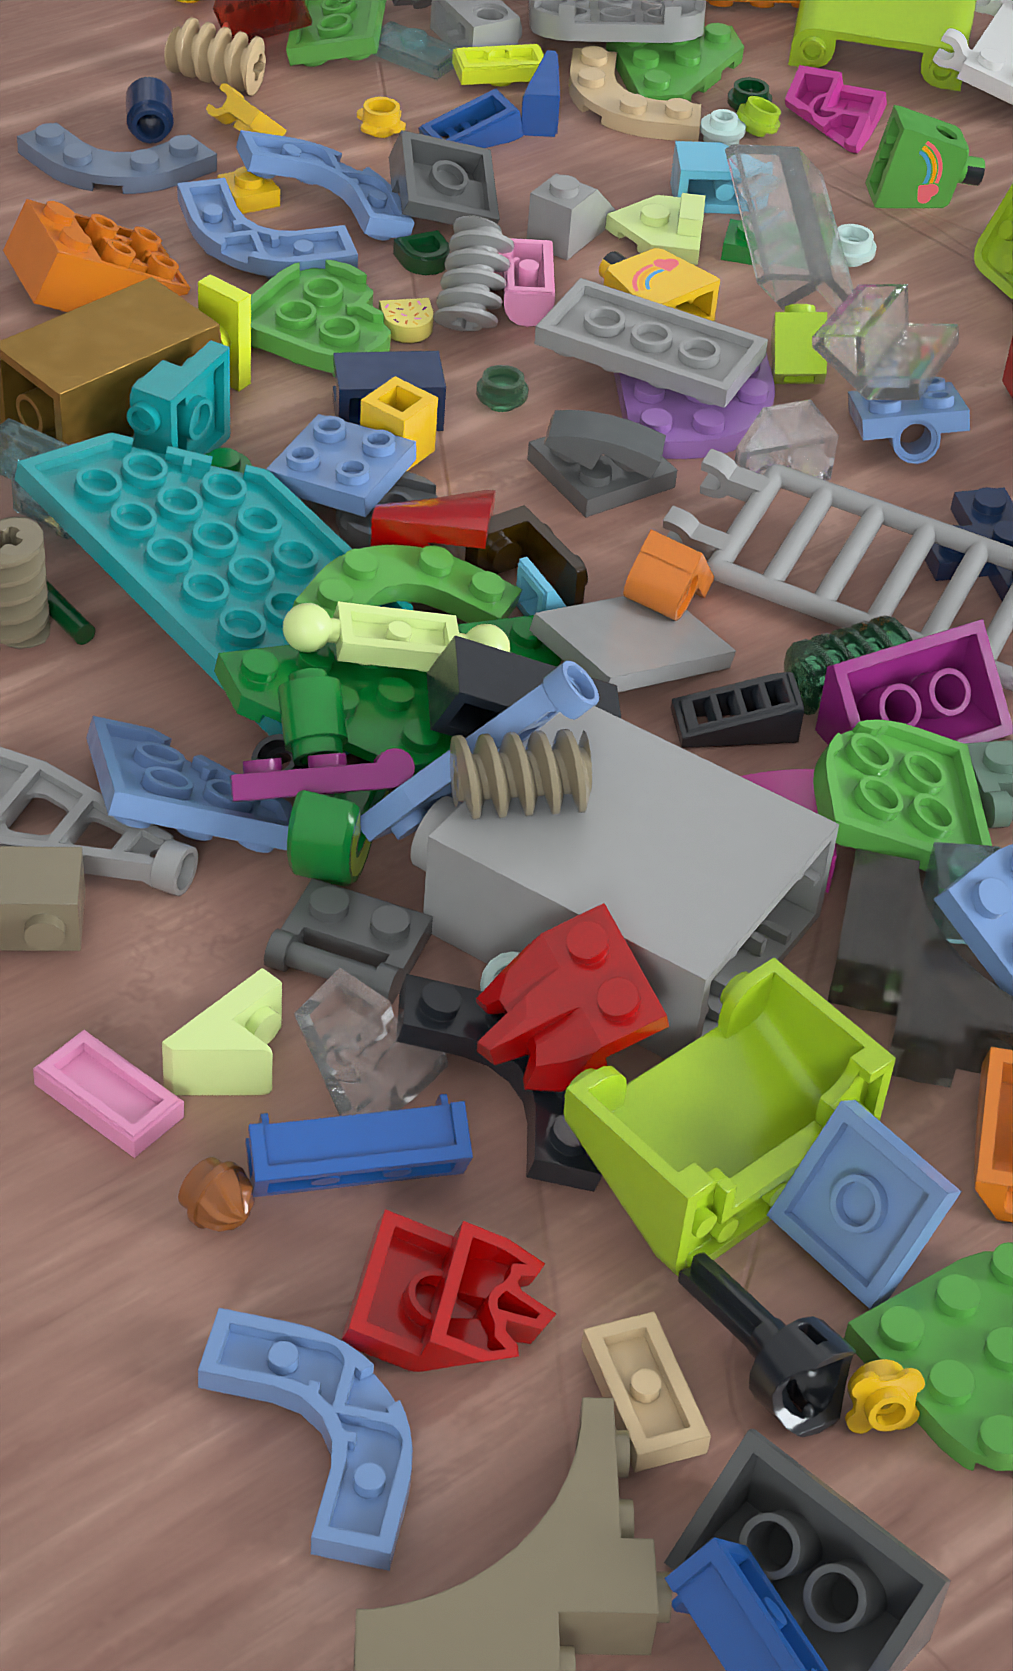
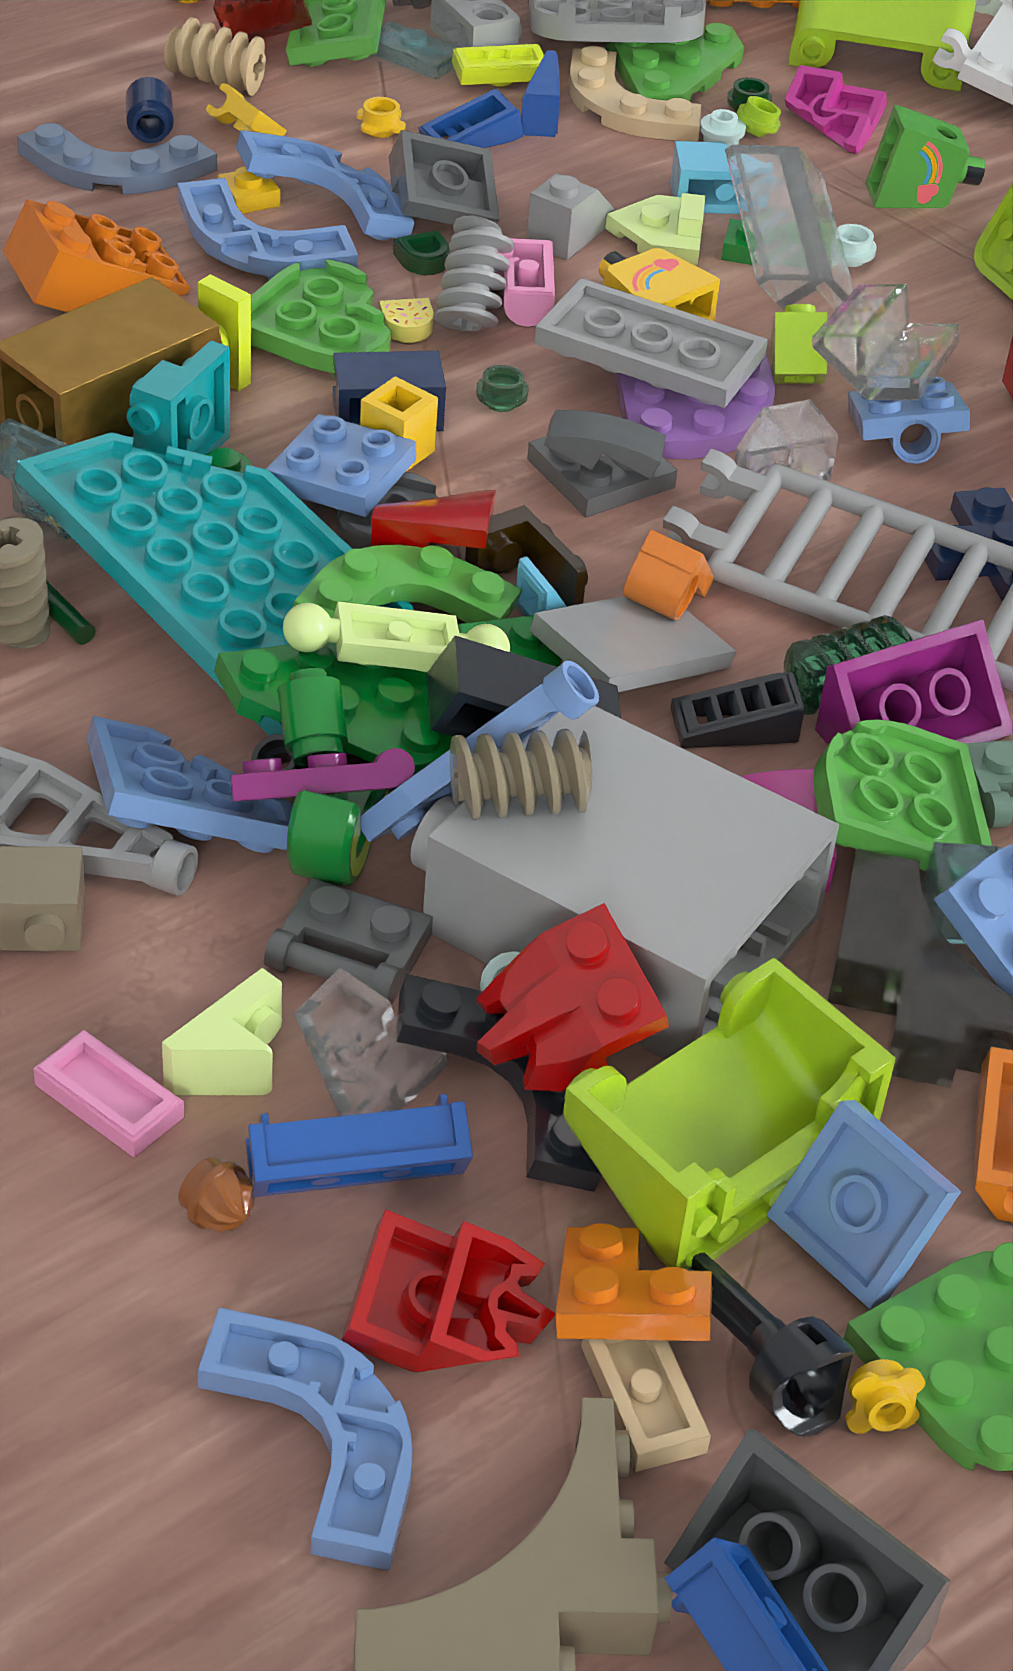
none -> orange plate [556,1223,712,1341]

